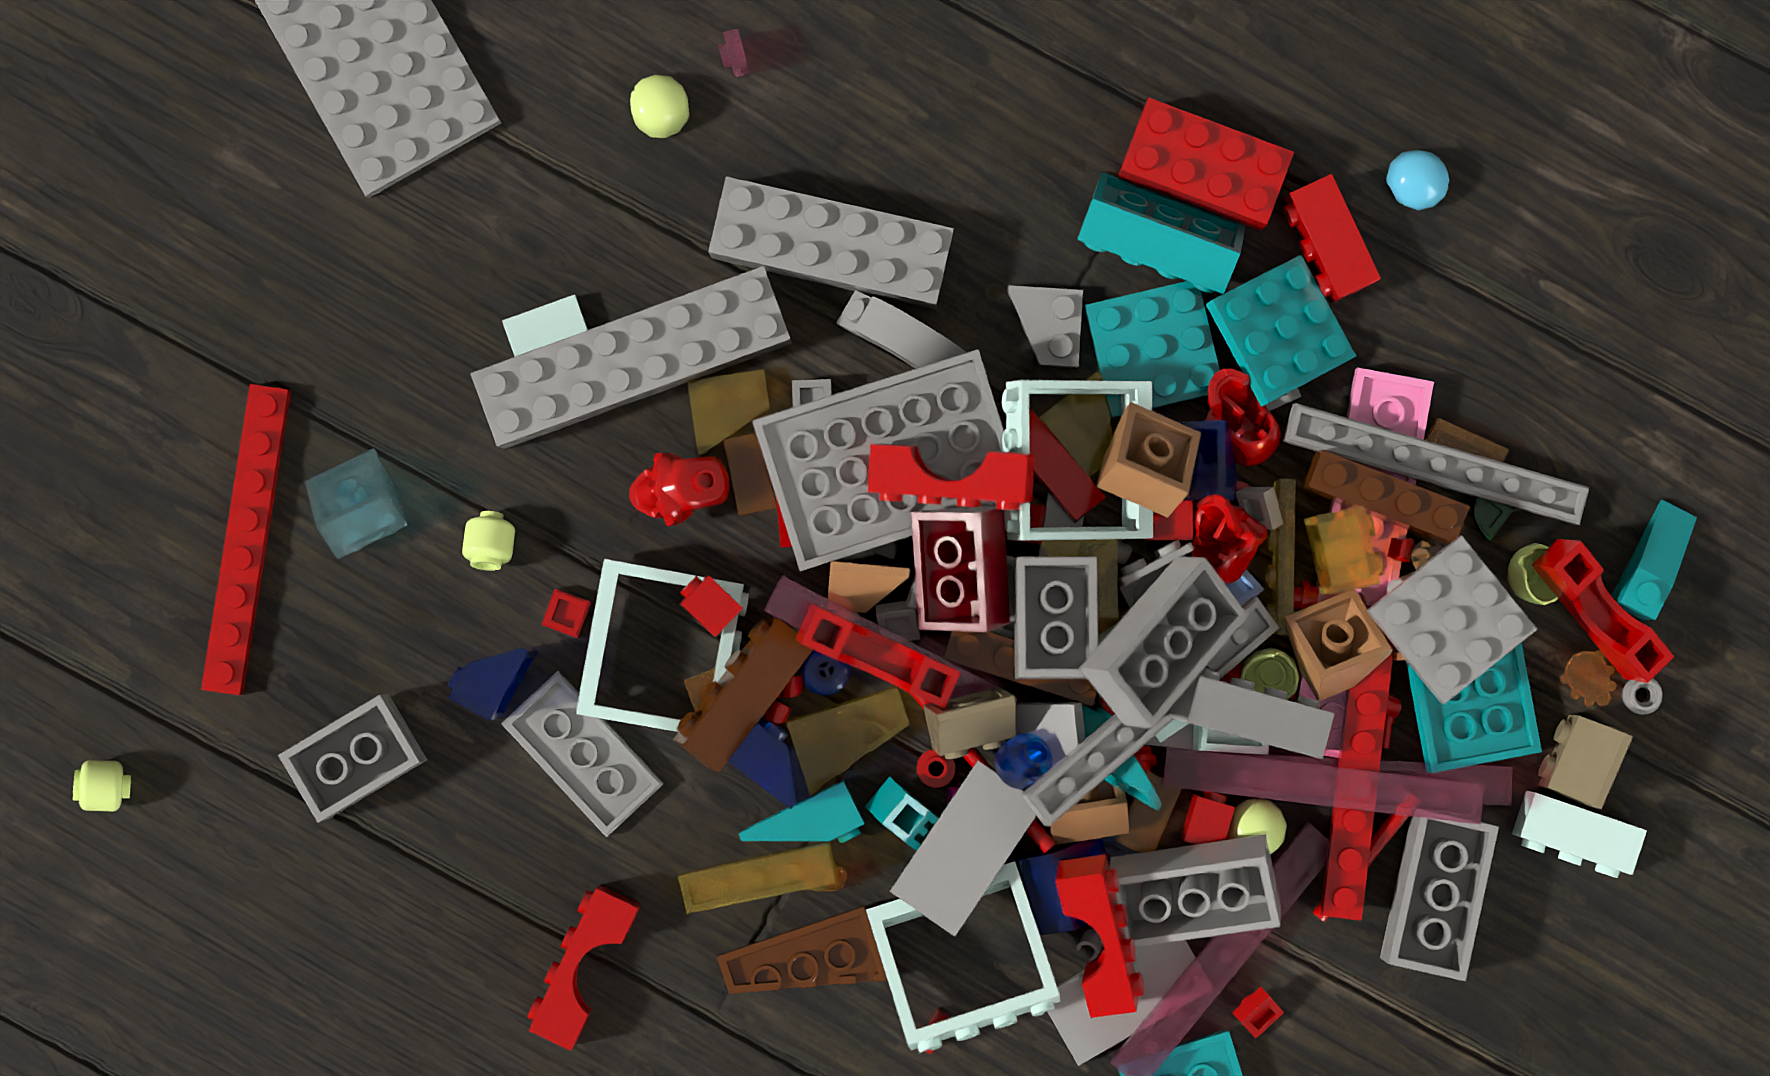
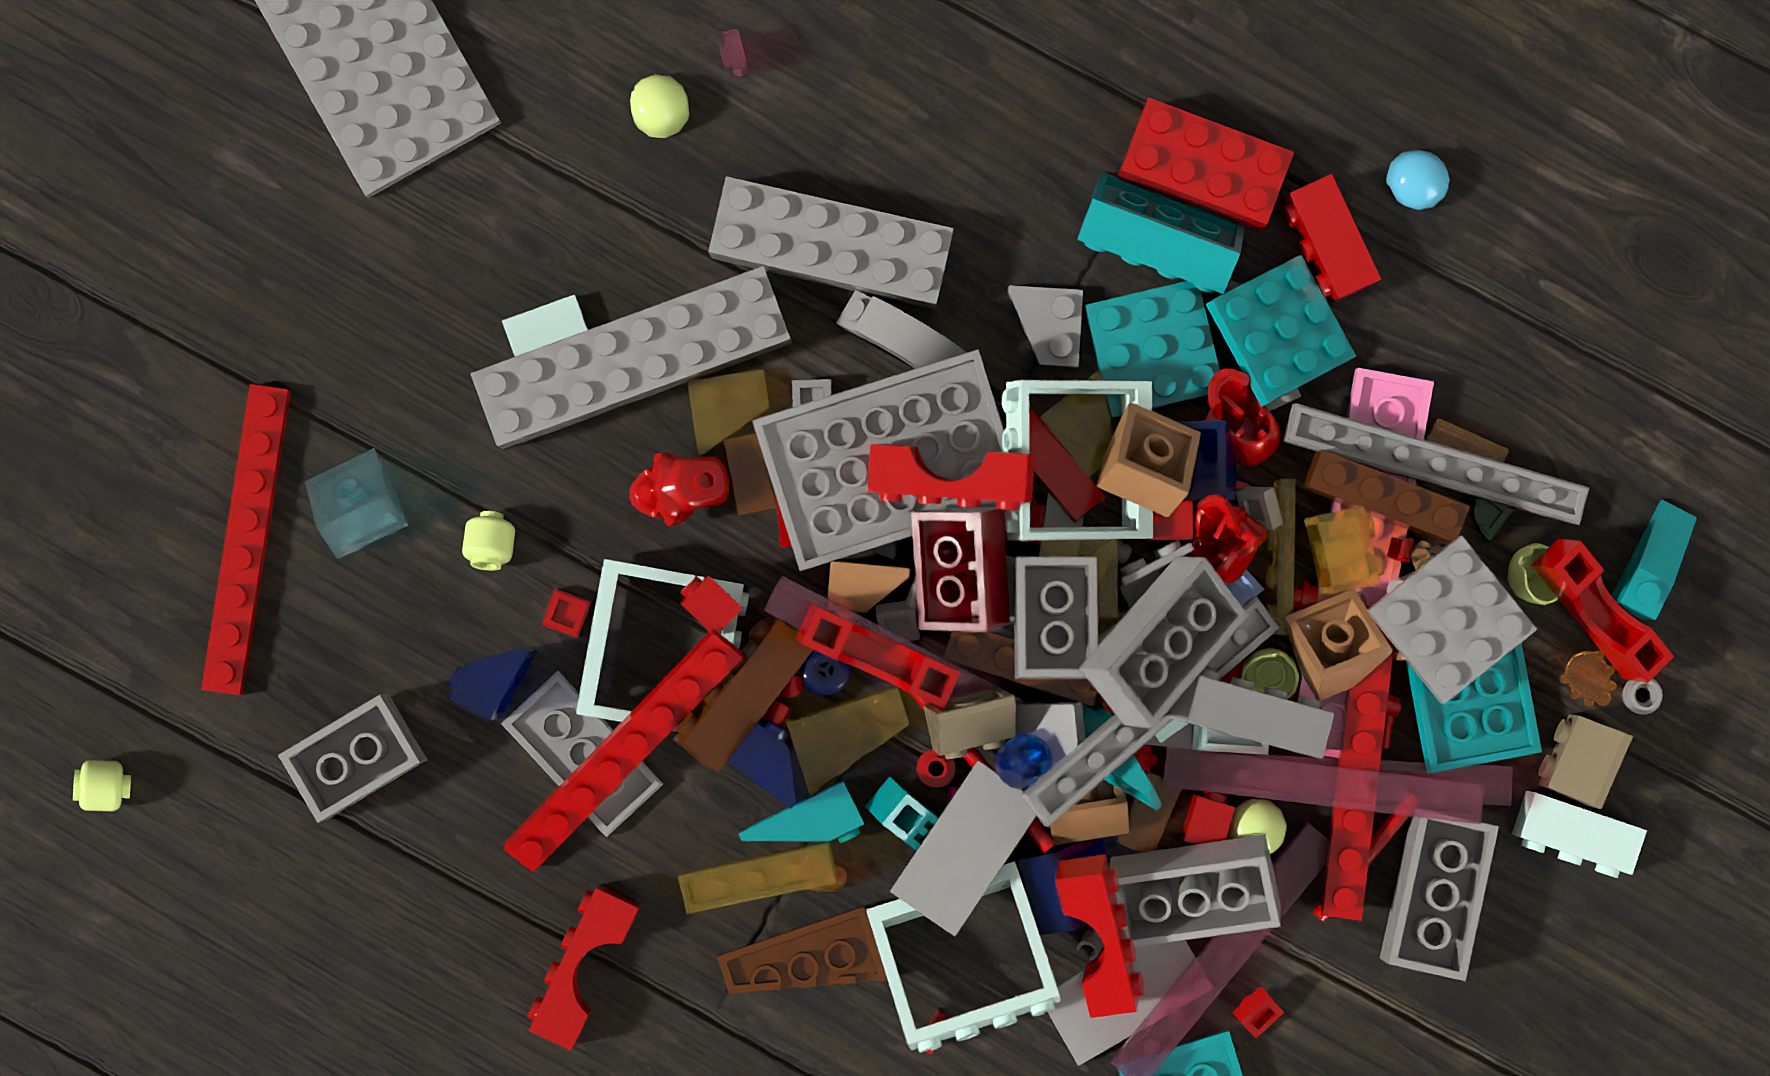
none -> red plate [504,628,743,872]

